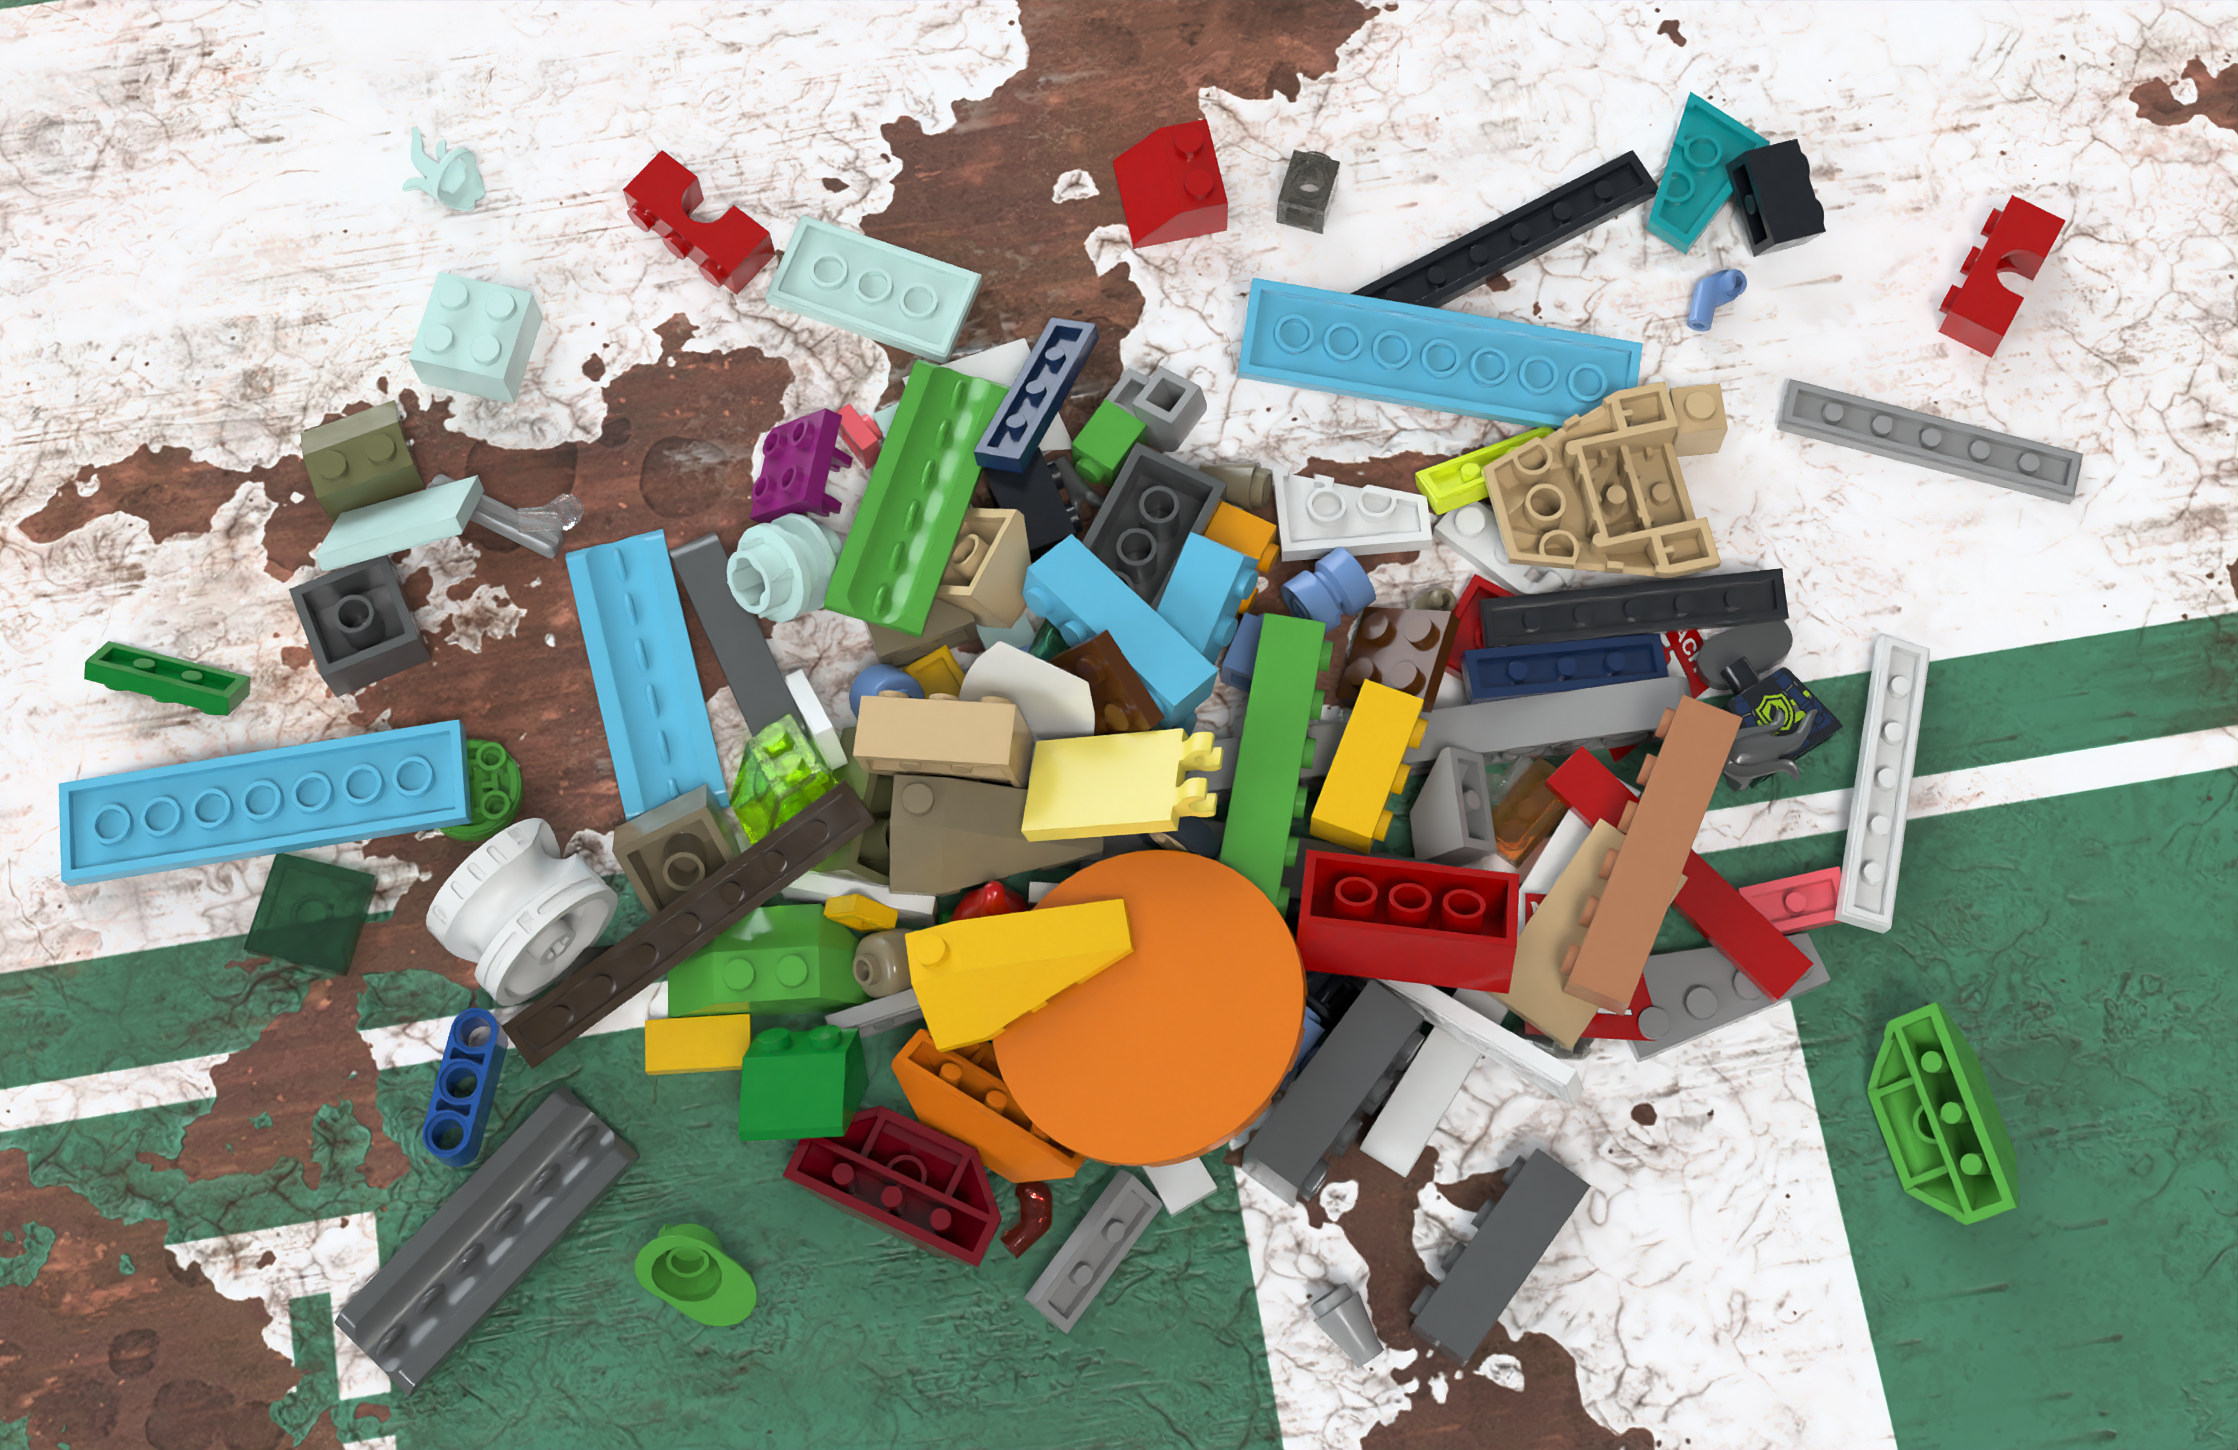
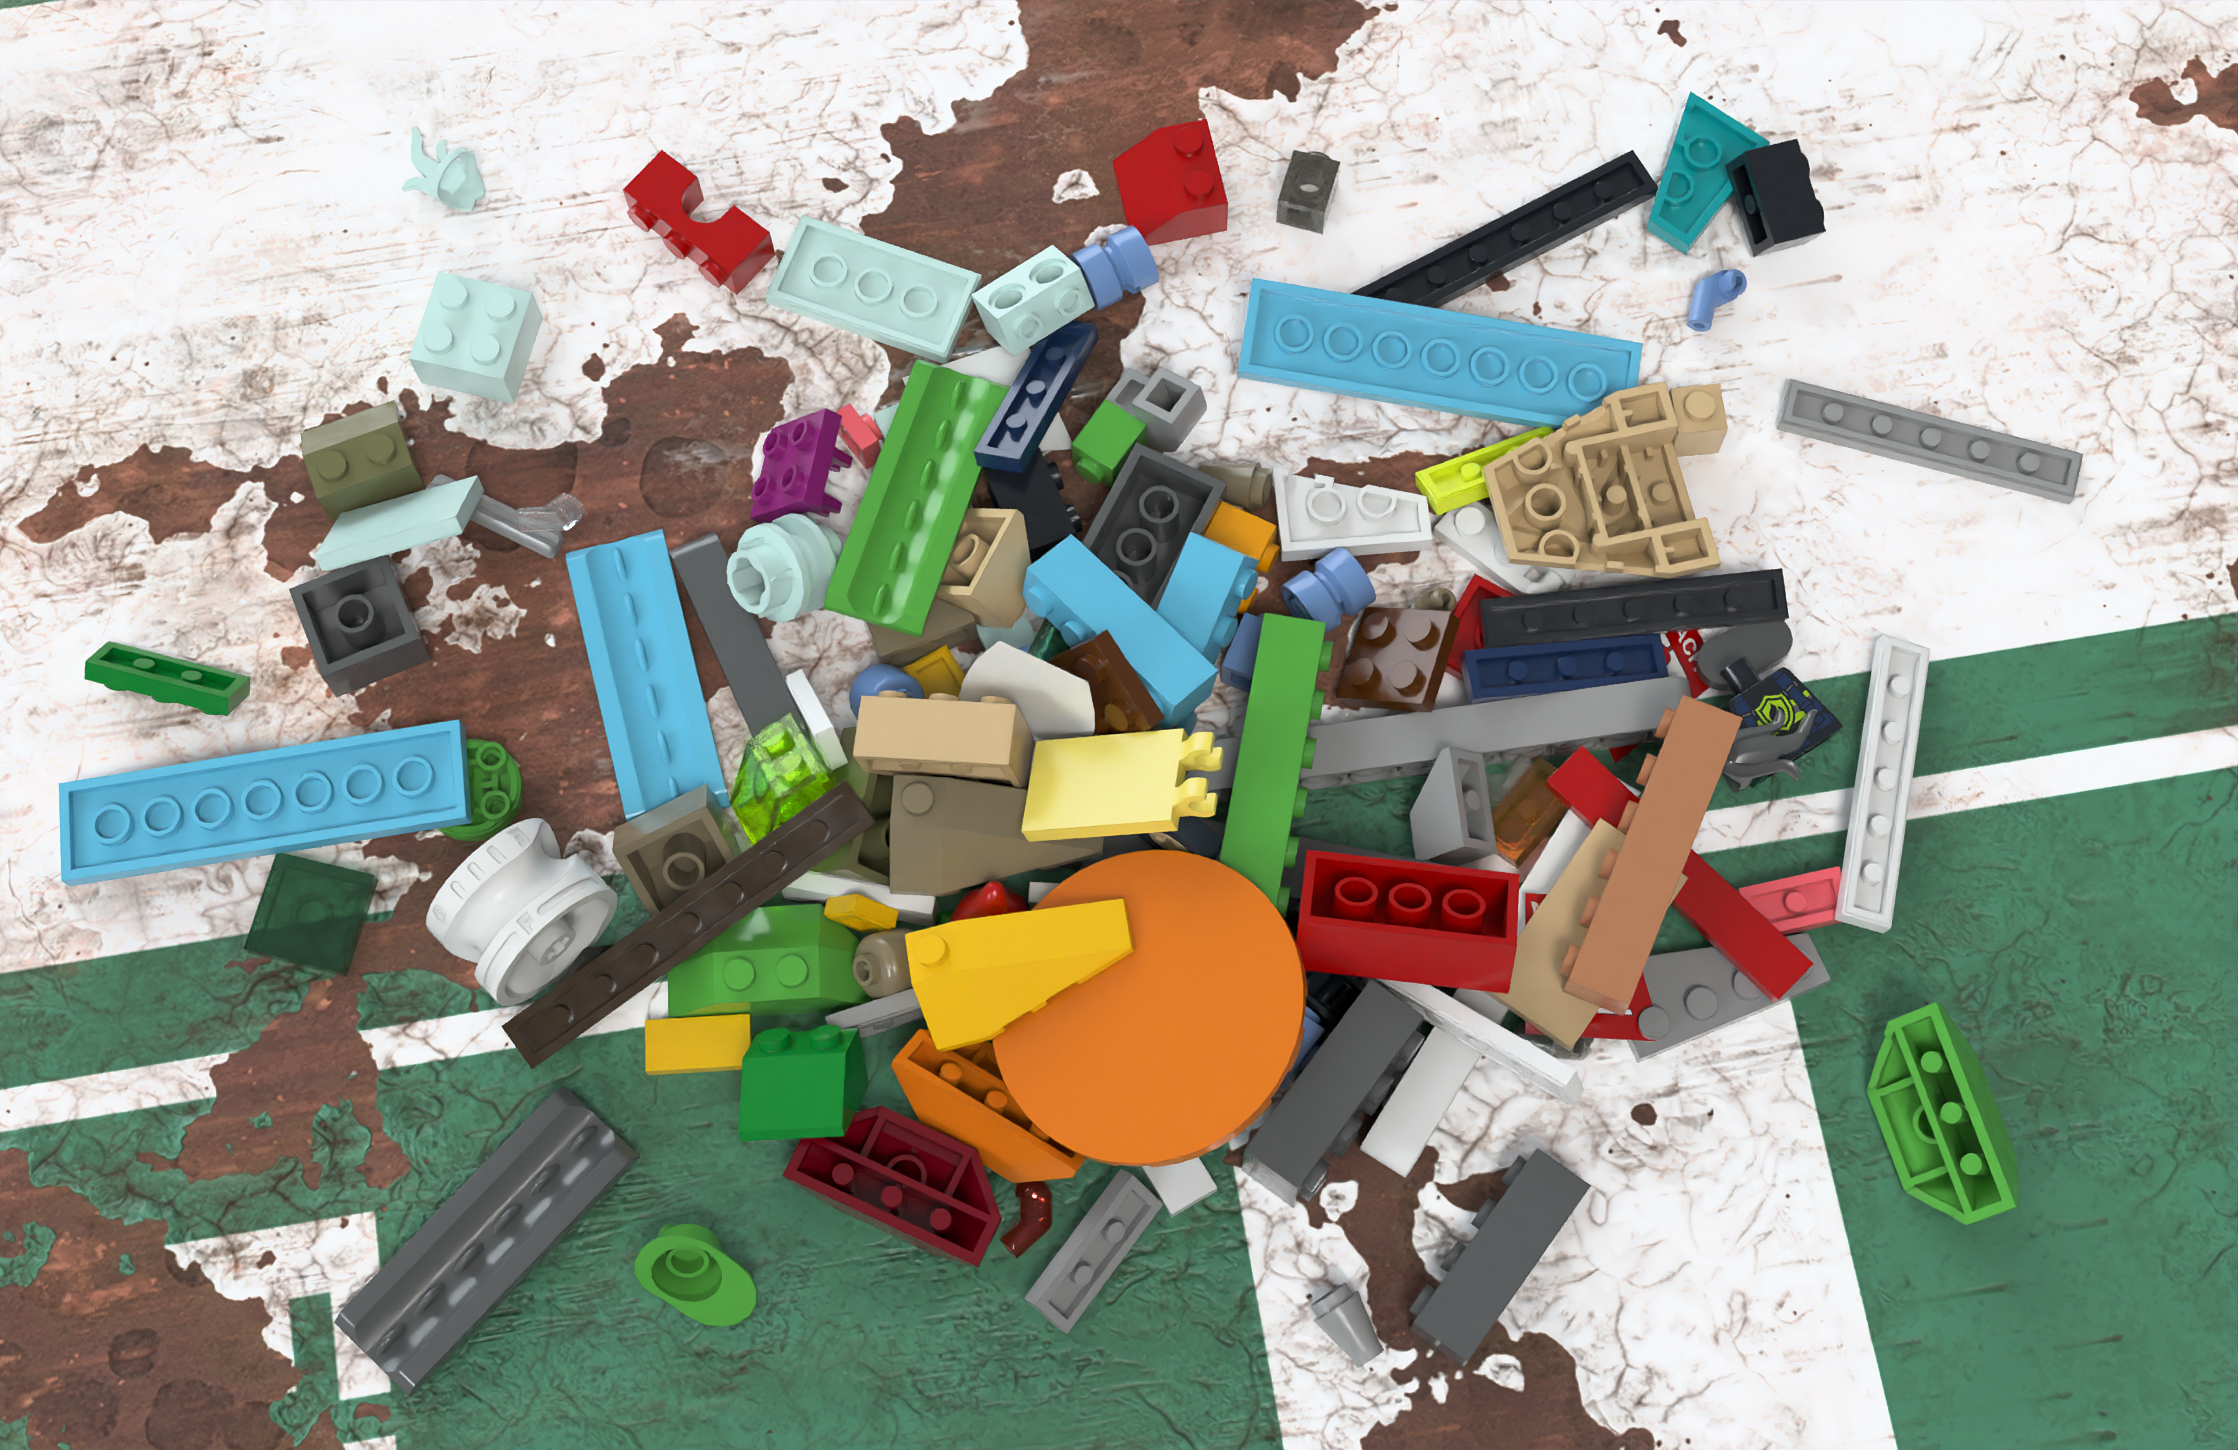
blue beam [422,1008,508,1167] -> none
dark grey bar [1055,456,1105,516] -> none
yellow brick [1309,679,1429,855] -> none
red arch [1938,195,2066,358] -> none
none -> light aqua brick [971,245,1095,357]
none -> medium blue wheel [1069,225,1159,312]

